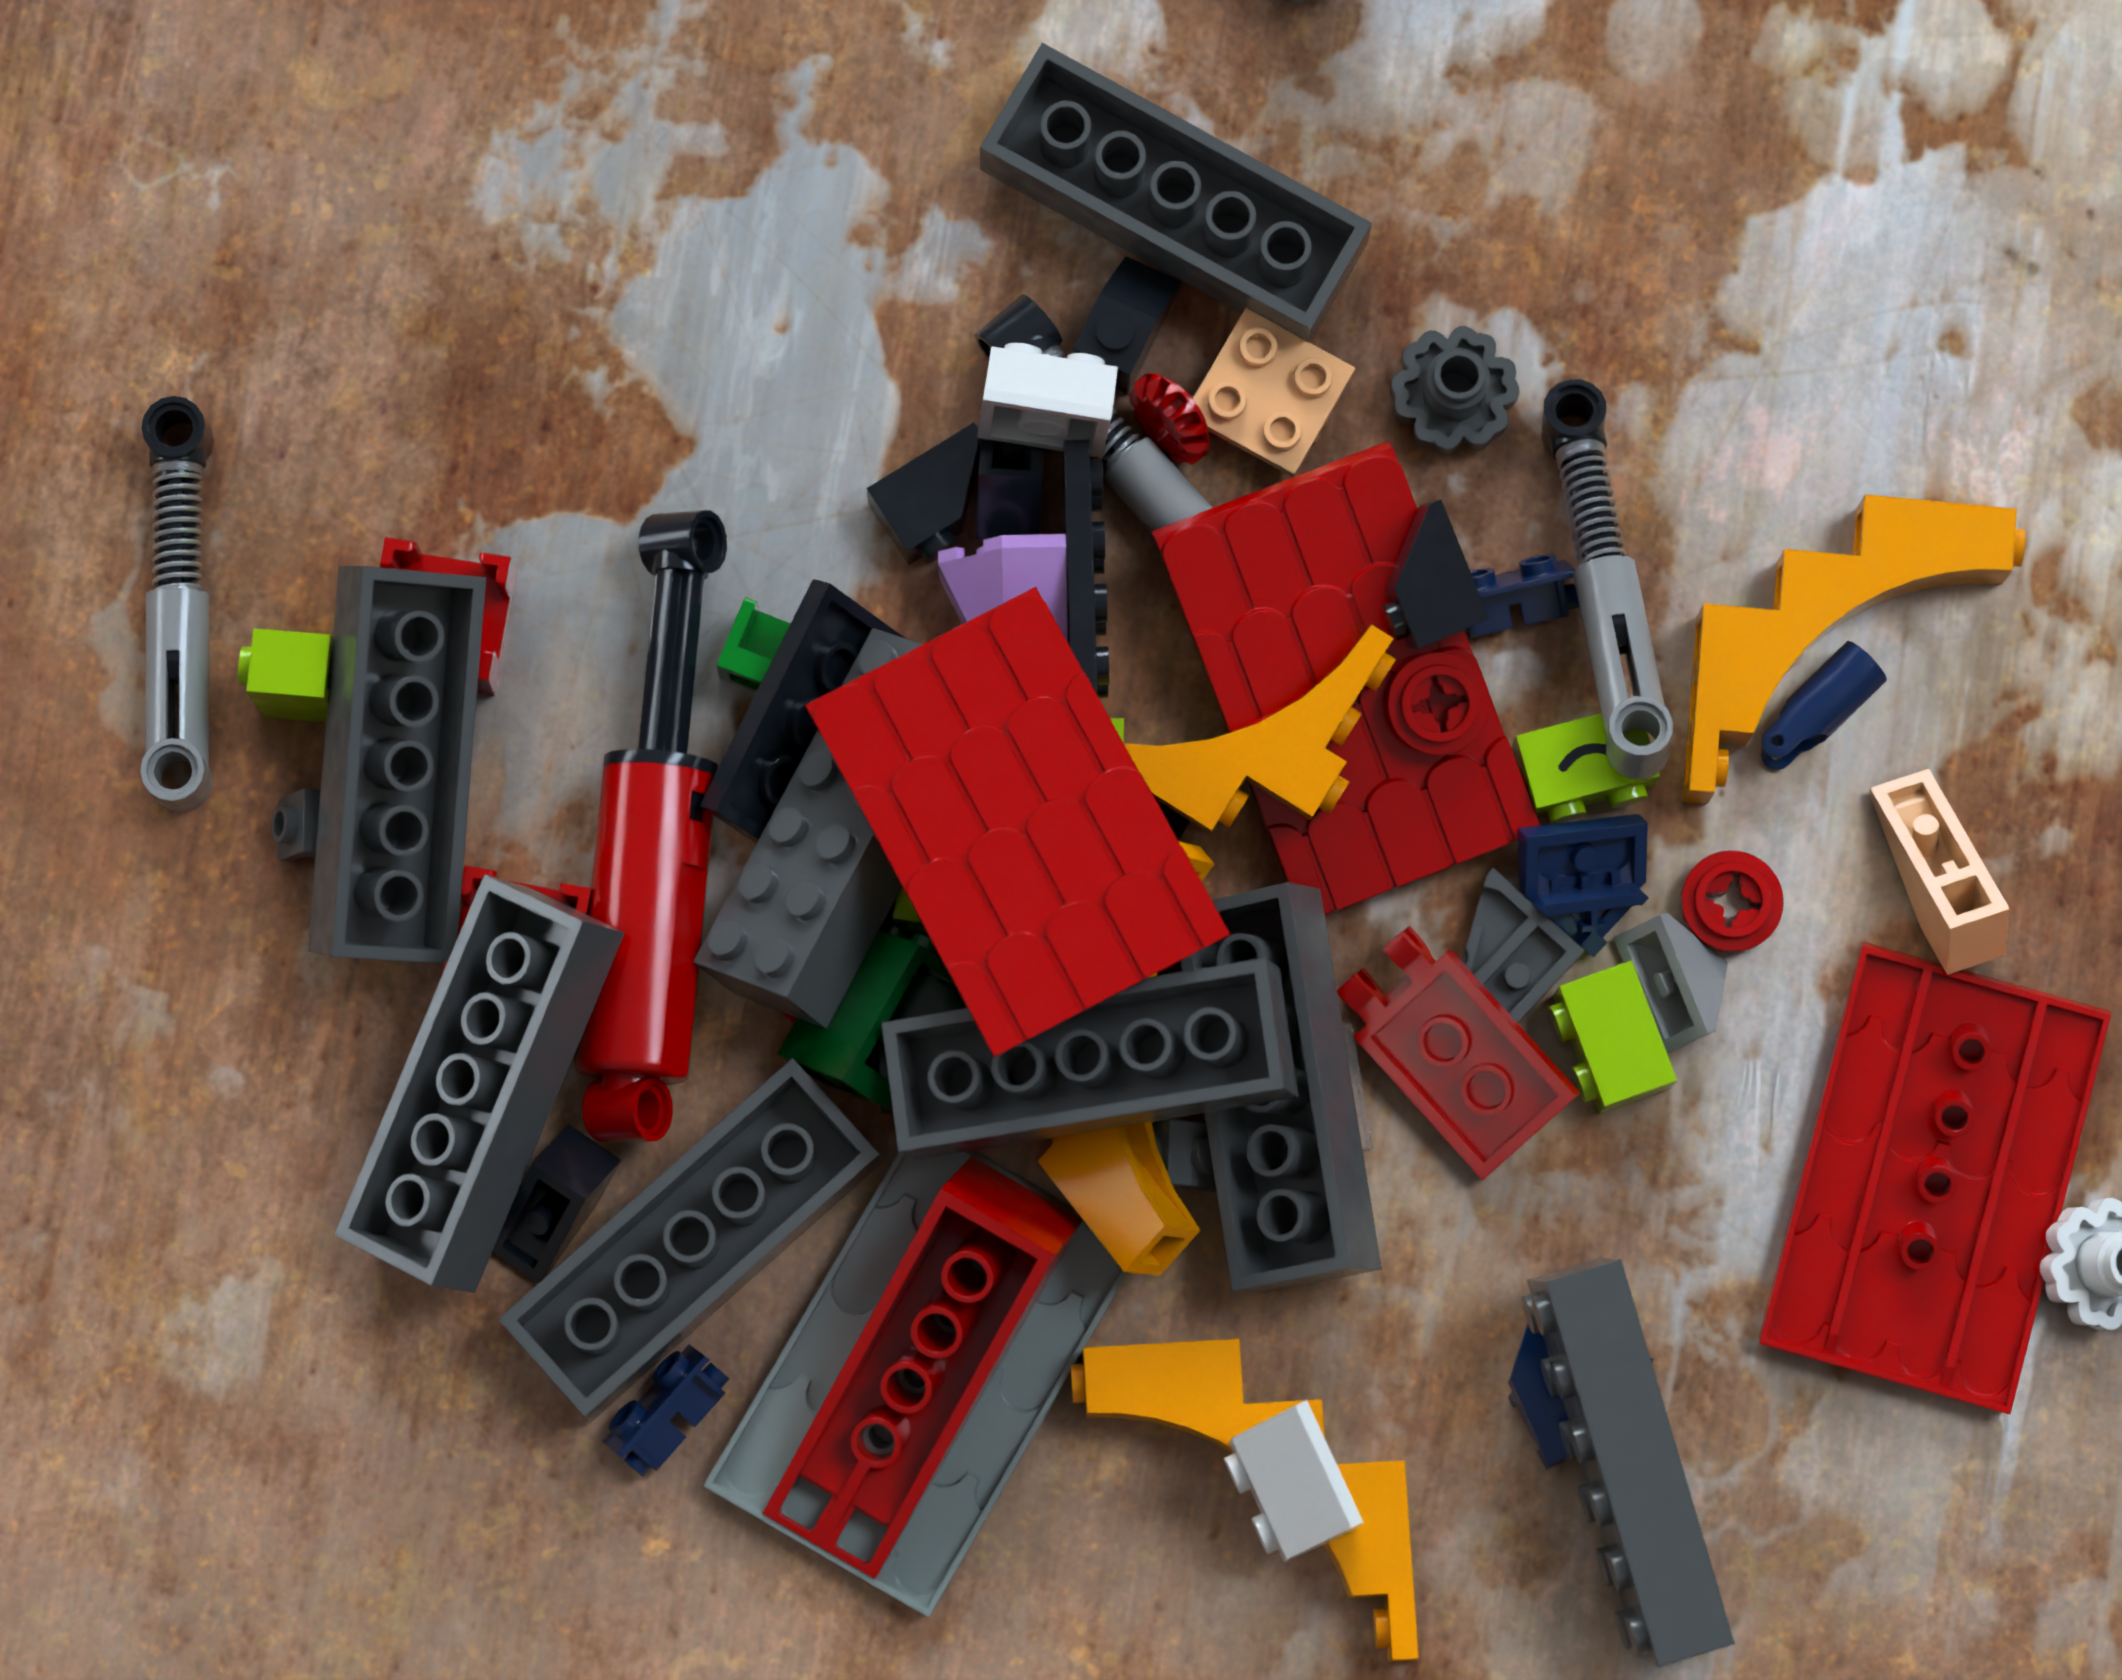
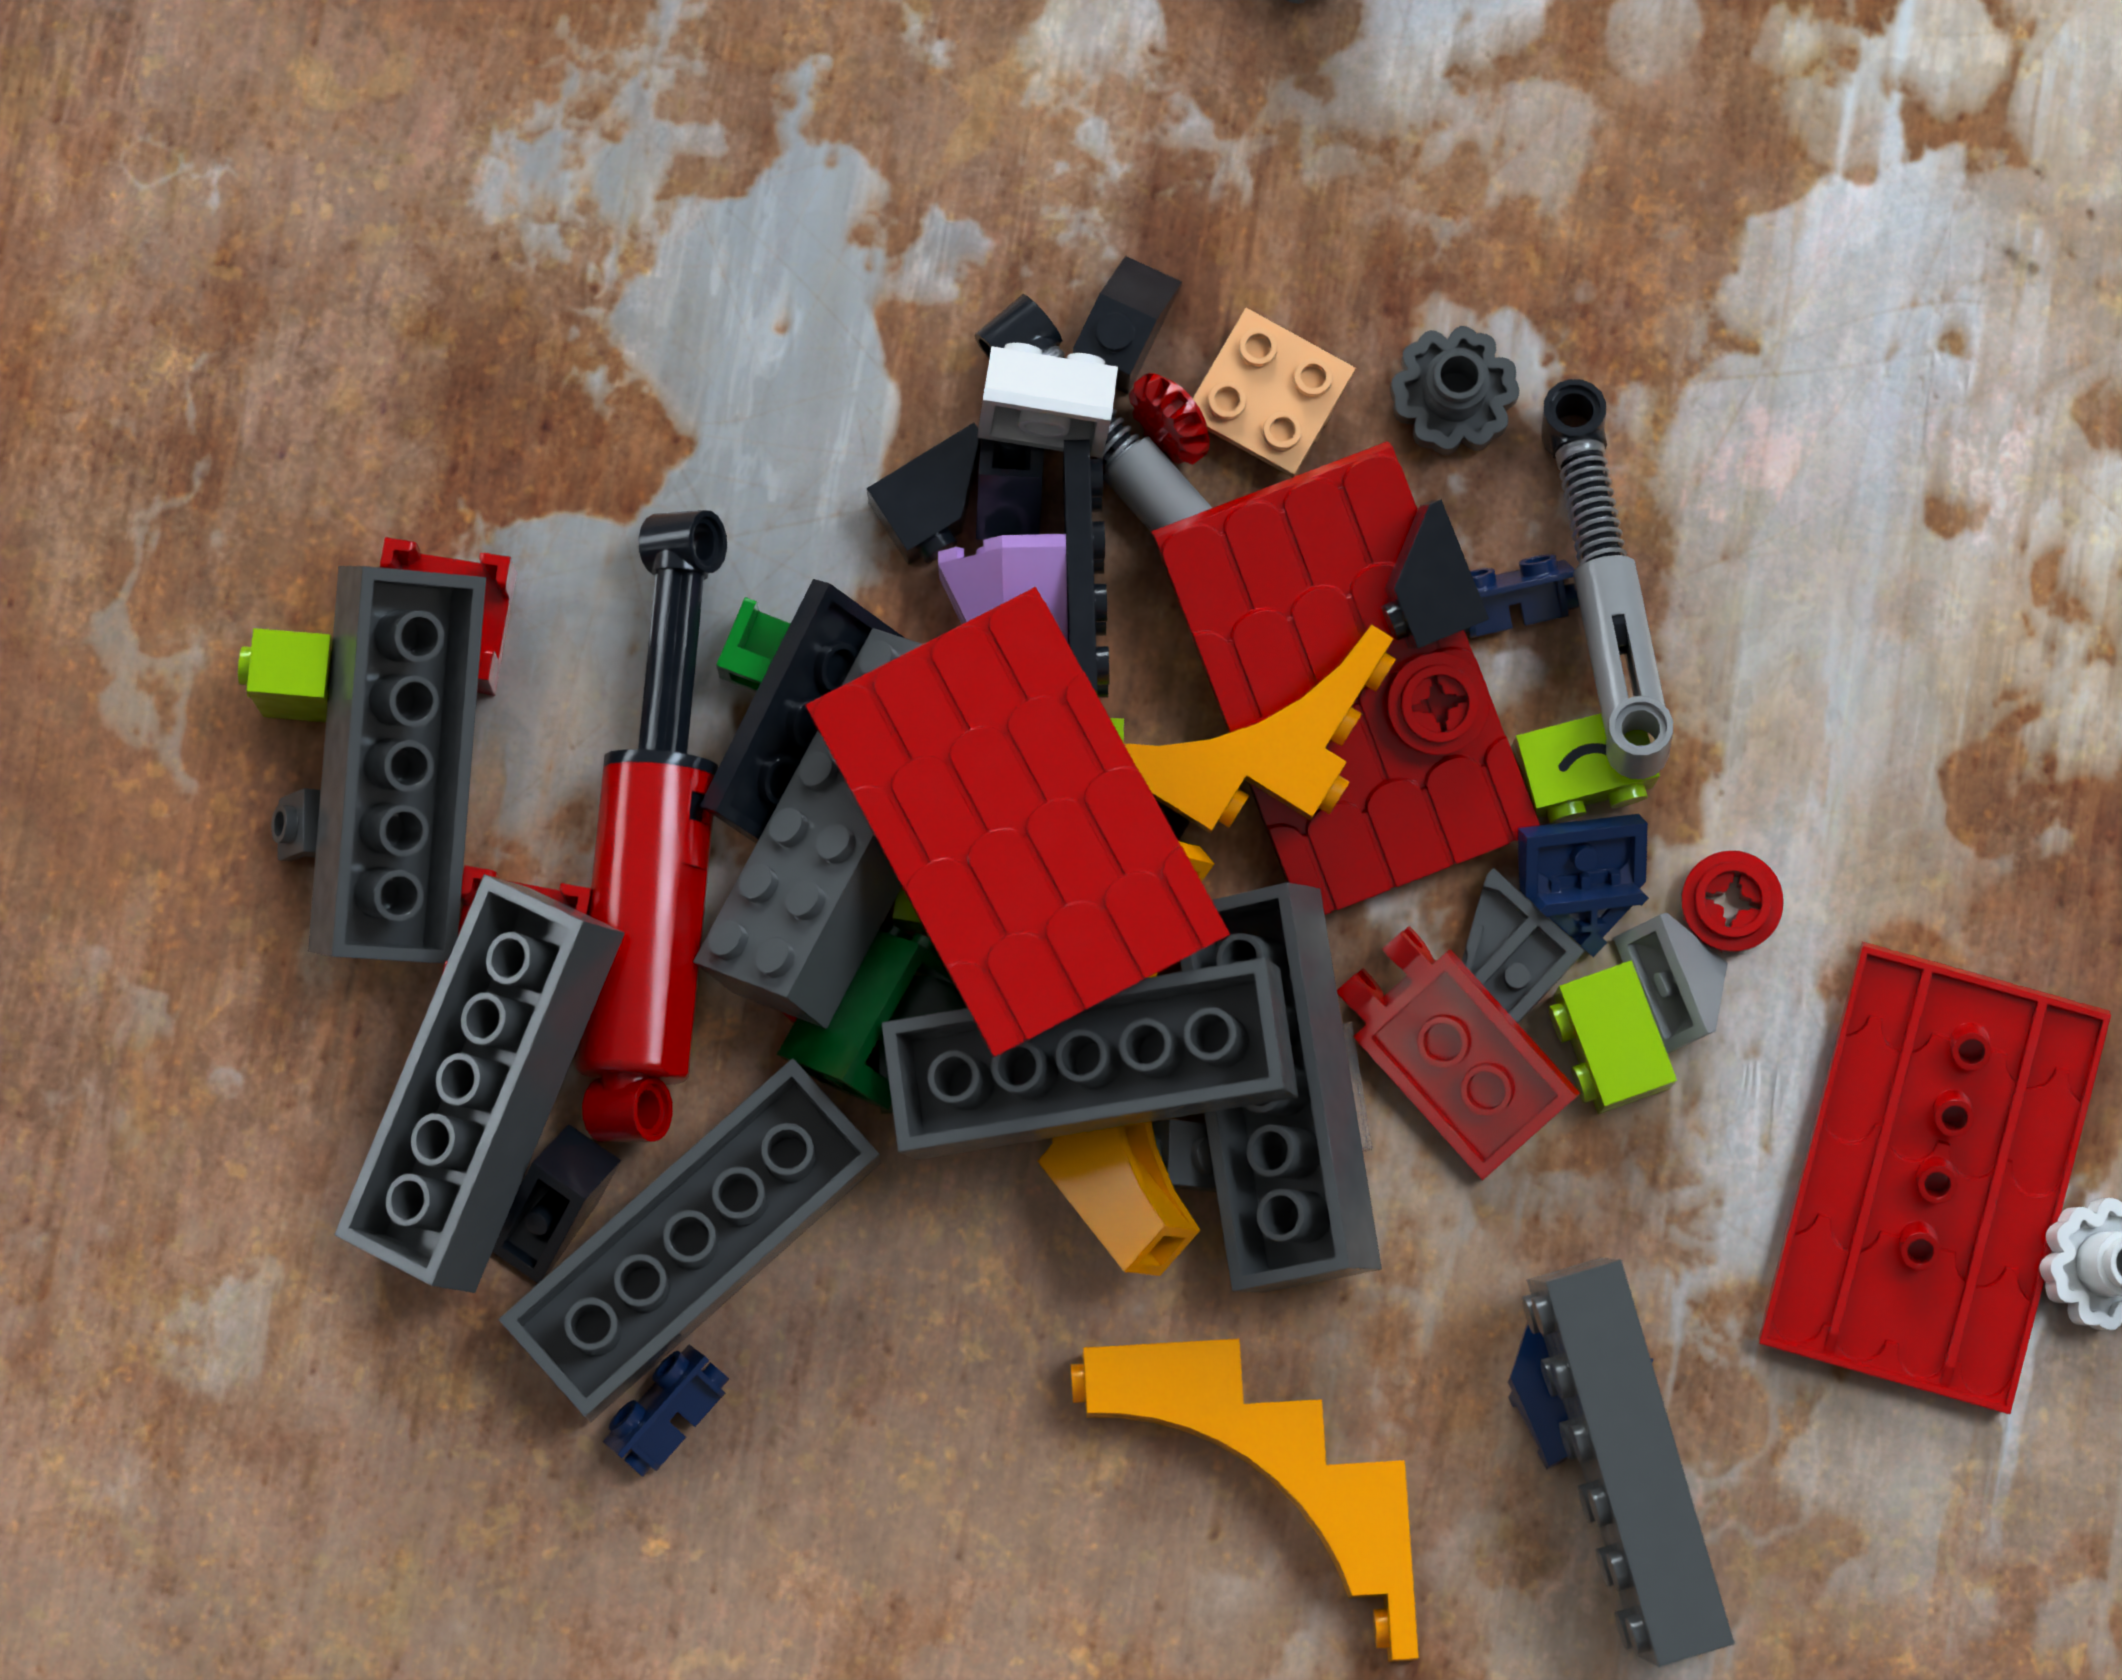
piece [140,396,214,813] -> none
piece [703,1151,1128,1618] -> none
dark grey brick [980,43,1372,343] -> none
white slope [1224,1400,1364,1563] -> none
light orange arch [1682,494,2026,804] -> none
dark blue piece [1761,641,1887,770] -> none
light nougat slope [1870,769,2010,975] -> none

